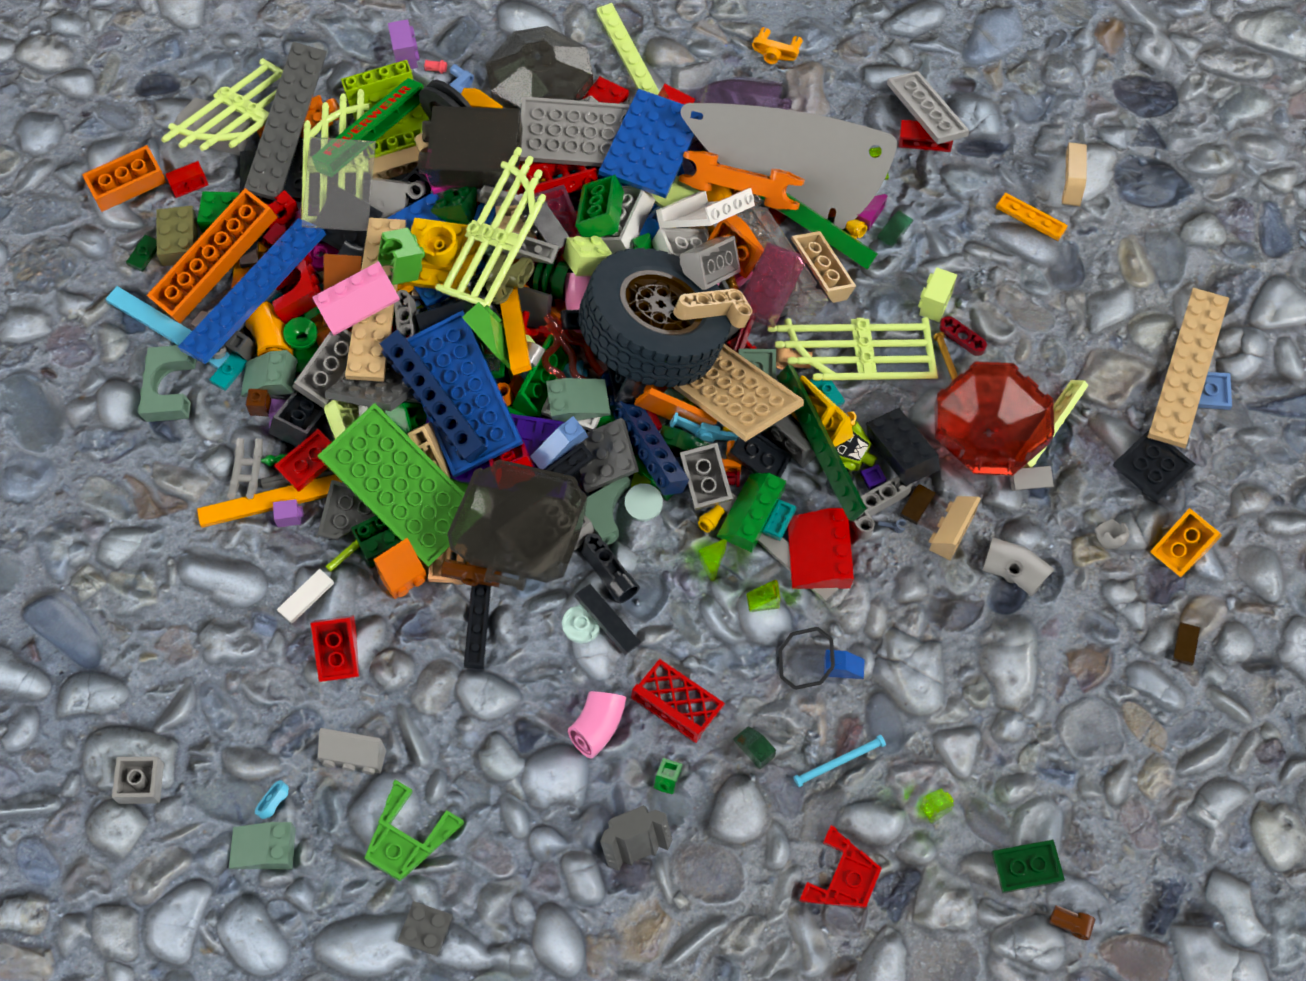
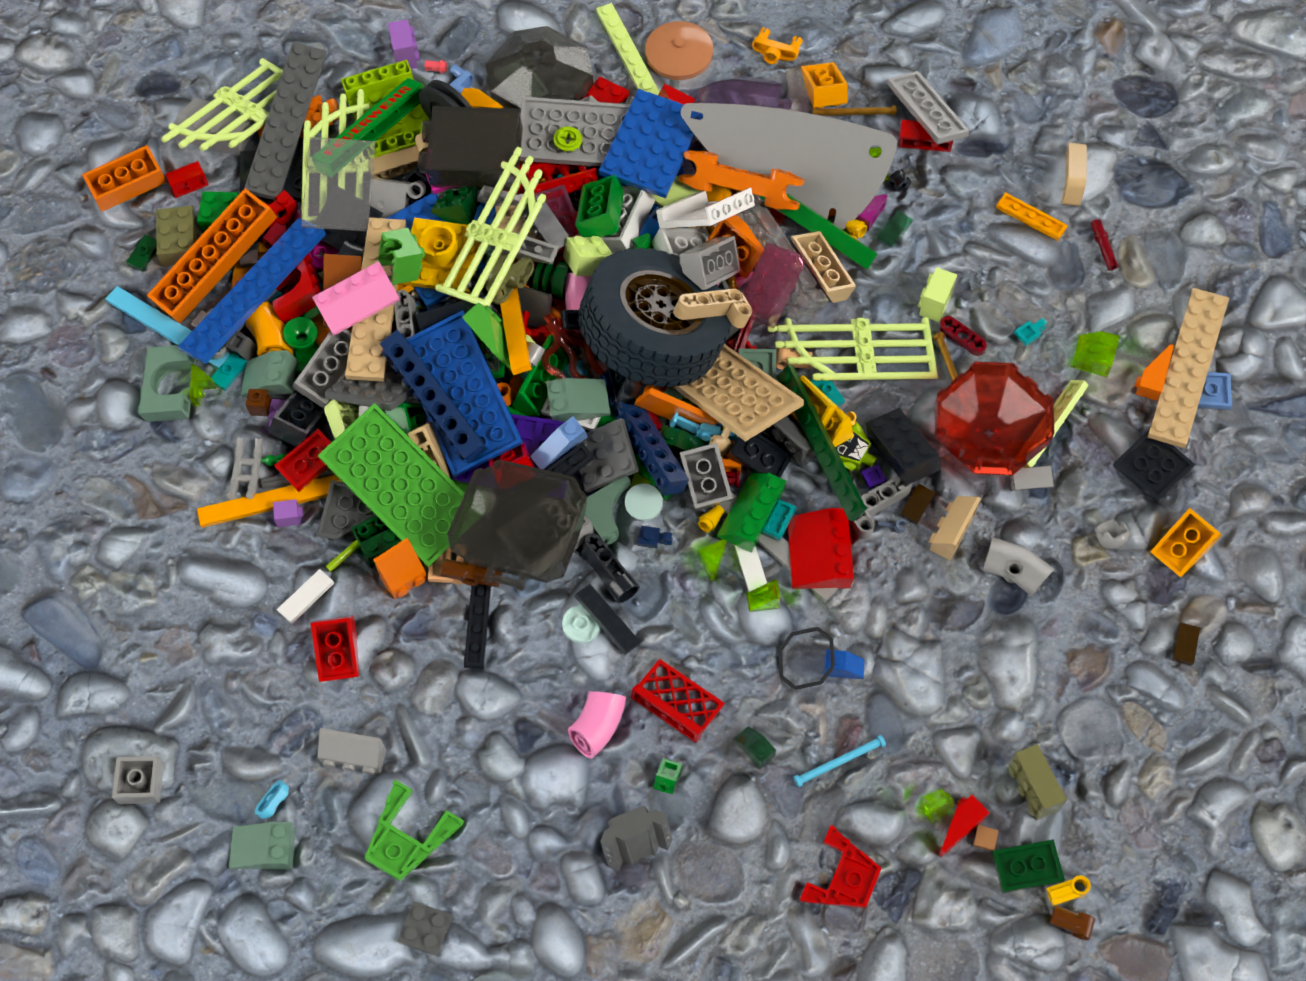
none -> clear neon green slope [189,364,217,406]
none -> lime gear [554,126,582,153]
none -> dark blue plate [638,526,673,548]
none -> nougat dish [645,21,713,80]
none -> tan piece [709,427,732,459]
none -> white tile [734,545,768,593]
none -> light orange slope [801,62,848,108]
none -> pearl gold bar [812,105,896,116]
none -> black wheel [889,169,911,192]
none -> red slope [939,794,989,858]
none -> medium nougat tile [973,825,999,851]
none -> olive brick [1008,744,1067,820]
none -> teal plate [1014,318,1048,346]
none -> yellow piece [1046,875,1091,906]
none -> clear neon green slope [1071,331,1120,378]
none -> dark red pin [1090,219,1119,271]
none -> orange slope [1134,344,1174,401]

